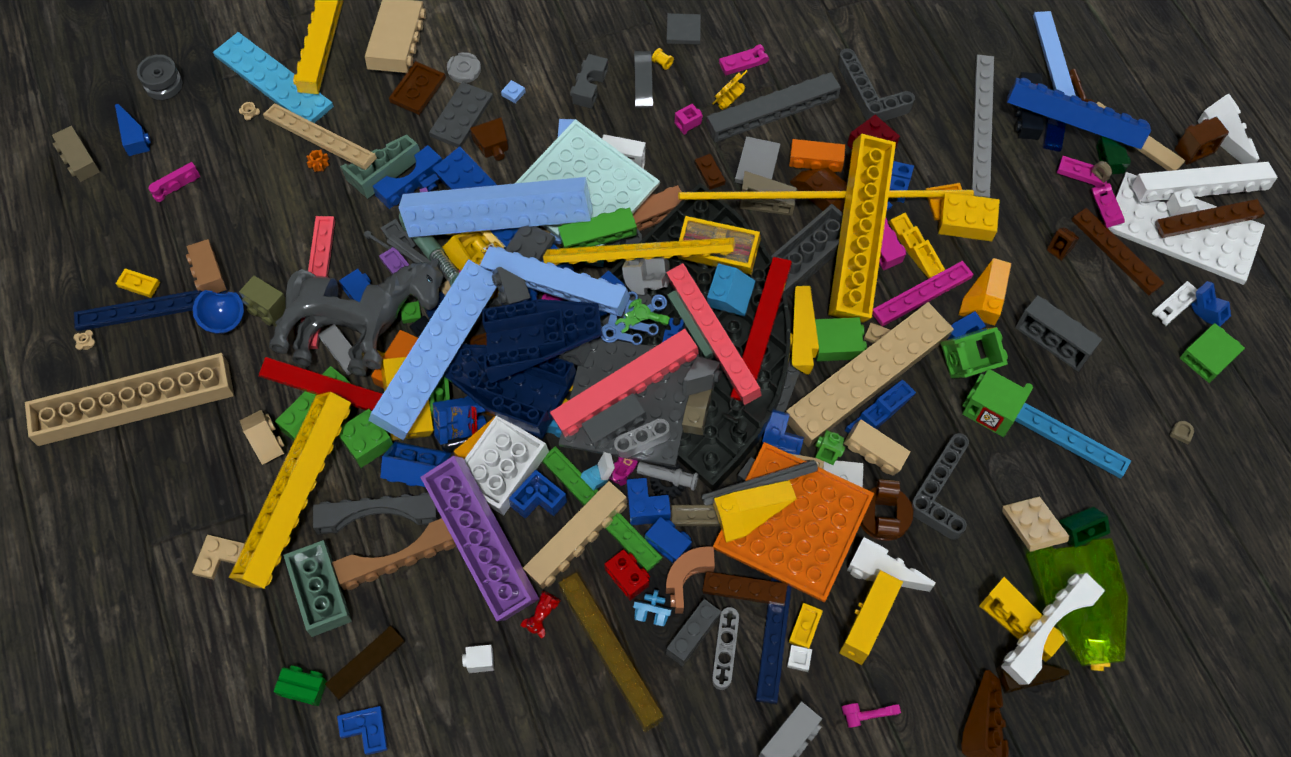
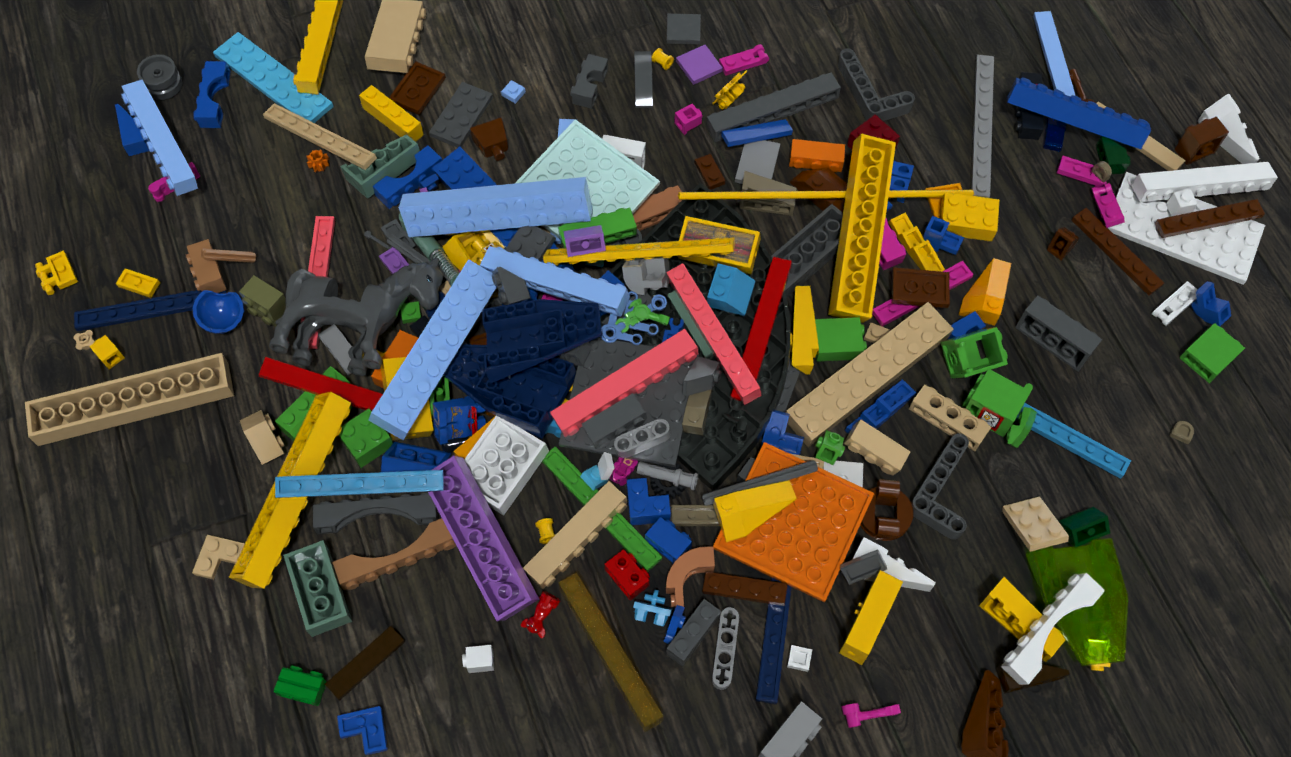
dark tan brick [52,125,100,182] -> none
tan plate [239,102,260,120] -> none
blue brick [339,269,371,302] -> none
light grey tile [447,52,481,83] -> none
blue brick [509,470,567,519] -> none
yellow plate [789,603,823,649] -> none
none -> yellow plate [35,250,78,295]
none -> yellow brick [89,335,124,369]
none -> light blue brick [121,80,198,196]
none -> blue arch [194,61,231,128]
none -> medium nougat axle [201,249,256,263]
none -> dark azure tile [275,470,444,498]
none -> yellow brick [359,85,424,142]
none -> yellow bush [535,518,555,544]
none -> medium lavender brick [563,225,606,257]
none -> blue plate [664,605,686,644]
none -> medium lavender tile [676,45,723,85]
none -> blue tile [721,119,793,147]
none -> dark grey tile [840,549,887,585]
none -> reddish brown plate [892,267,950,308]
none -> tan brick [909,384,991,451]
none -> blue brick [924,216,964,255]
none -> bright green slope [1007,407,1037,448]

